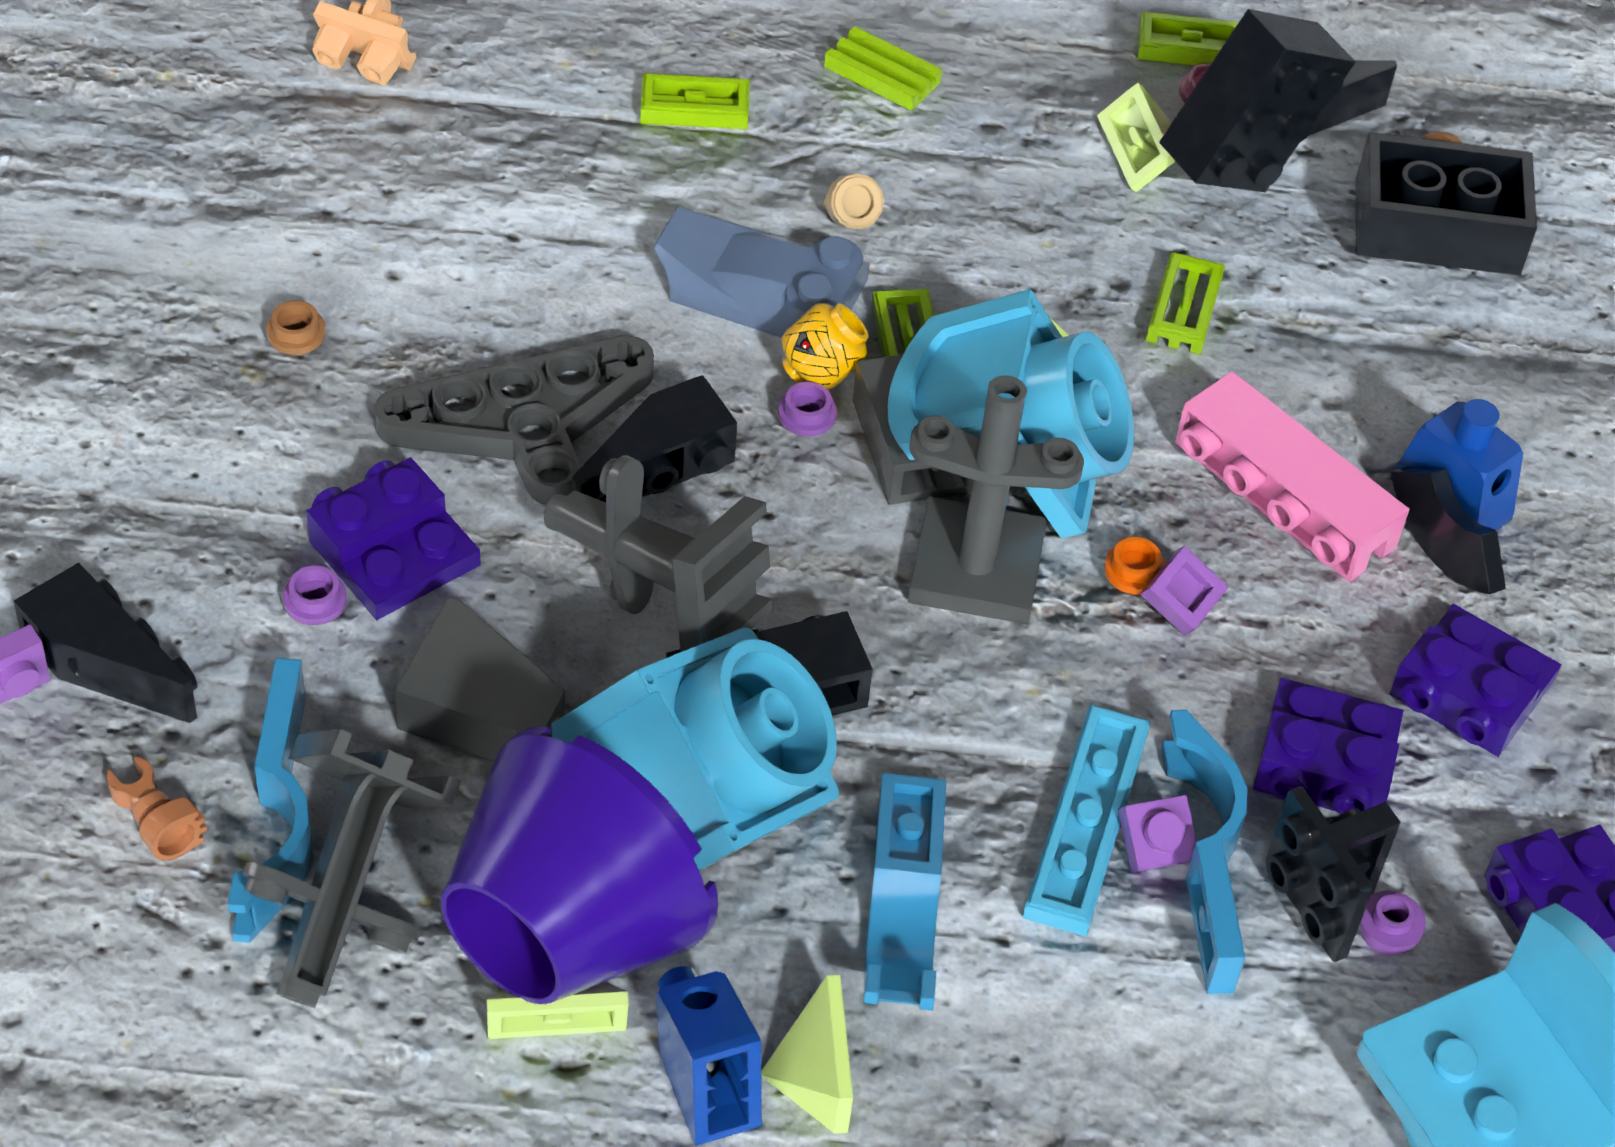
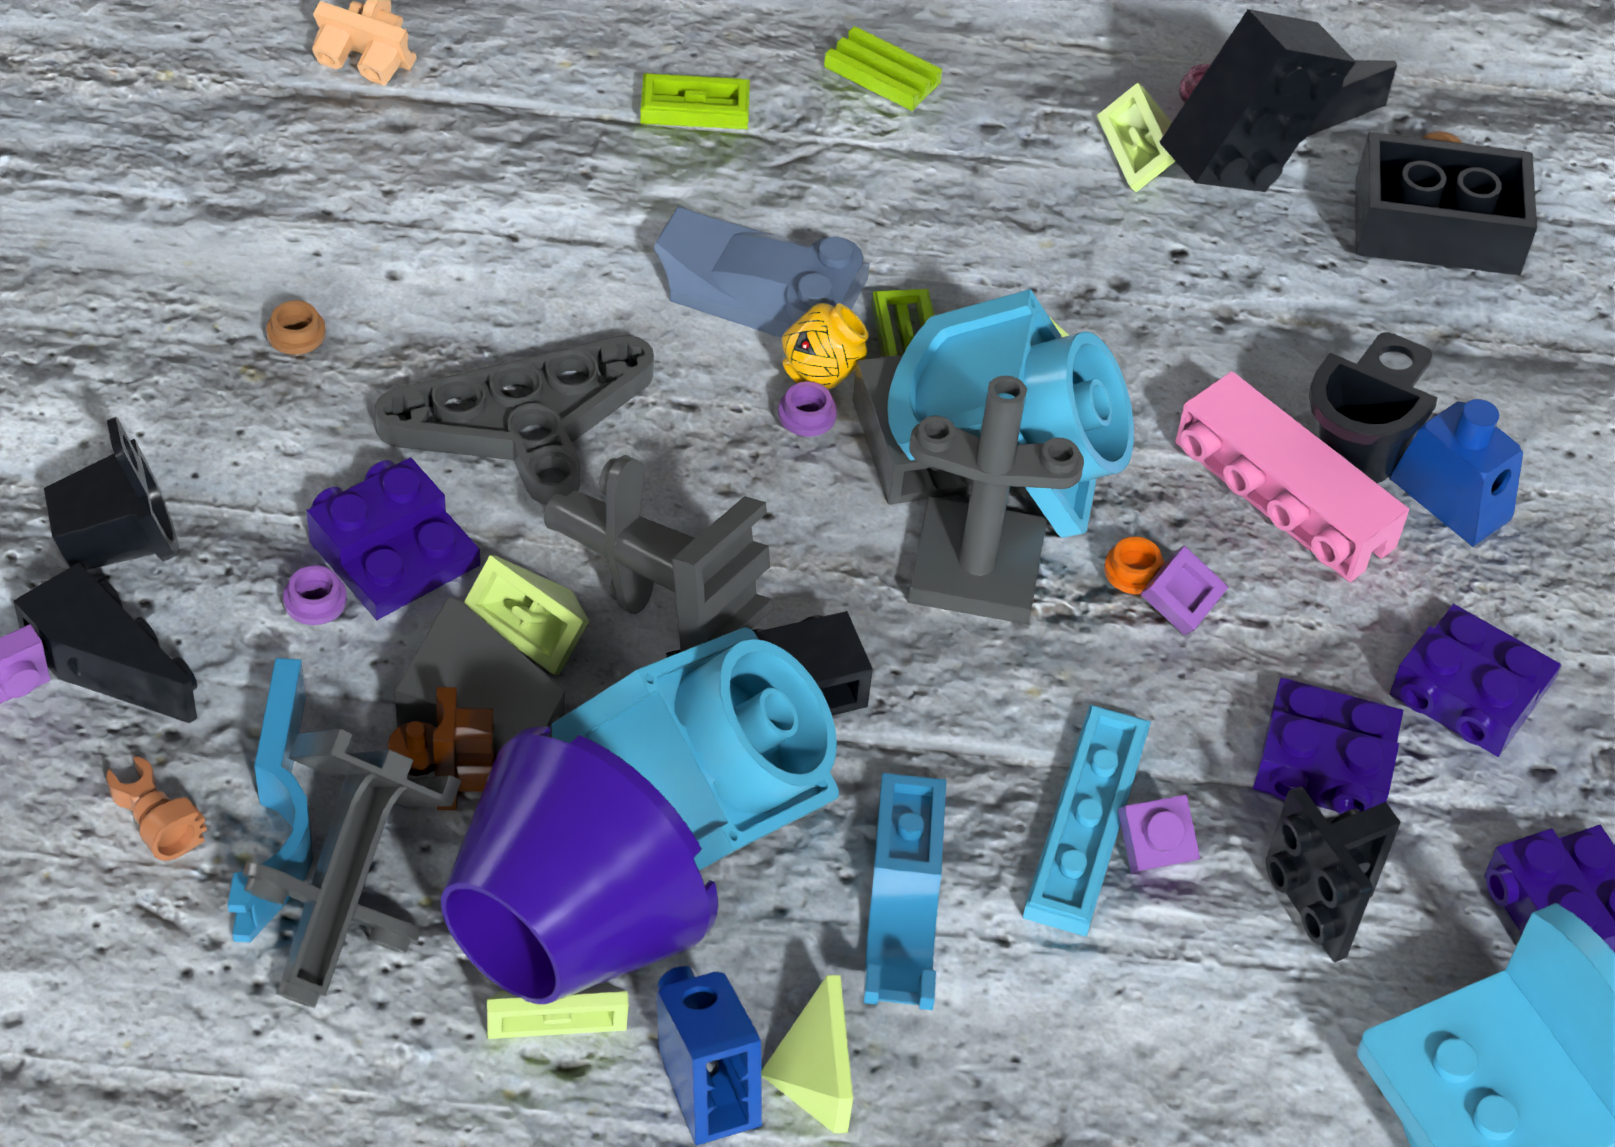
black slope [572,375,737,502] -> none
tan tile [823,173,884,230] -> none
lime tile [1138,12,1239,67] -> none
lime tile [1146,252,1225,355] -> none
dark azure piece [1161,710,1248,994] -> none
medium lavender plate [1359,891,1426,955] -> none
black tile [1390,466,1506,594] -> none
none -> black container [44,417,180,570]
none -> reddish brown hips [387,687,495,811]
none -> yellowish green slope [464,555,589,675]
none -> black container [1309,332,1438,483]

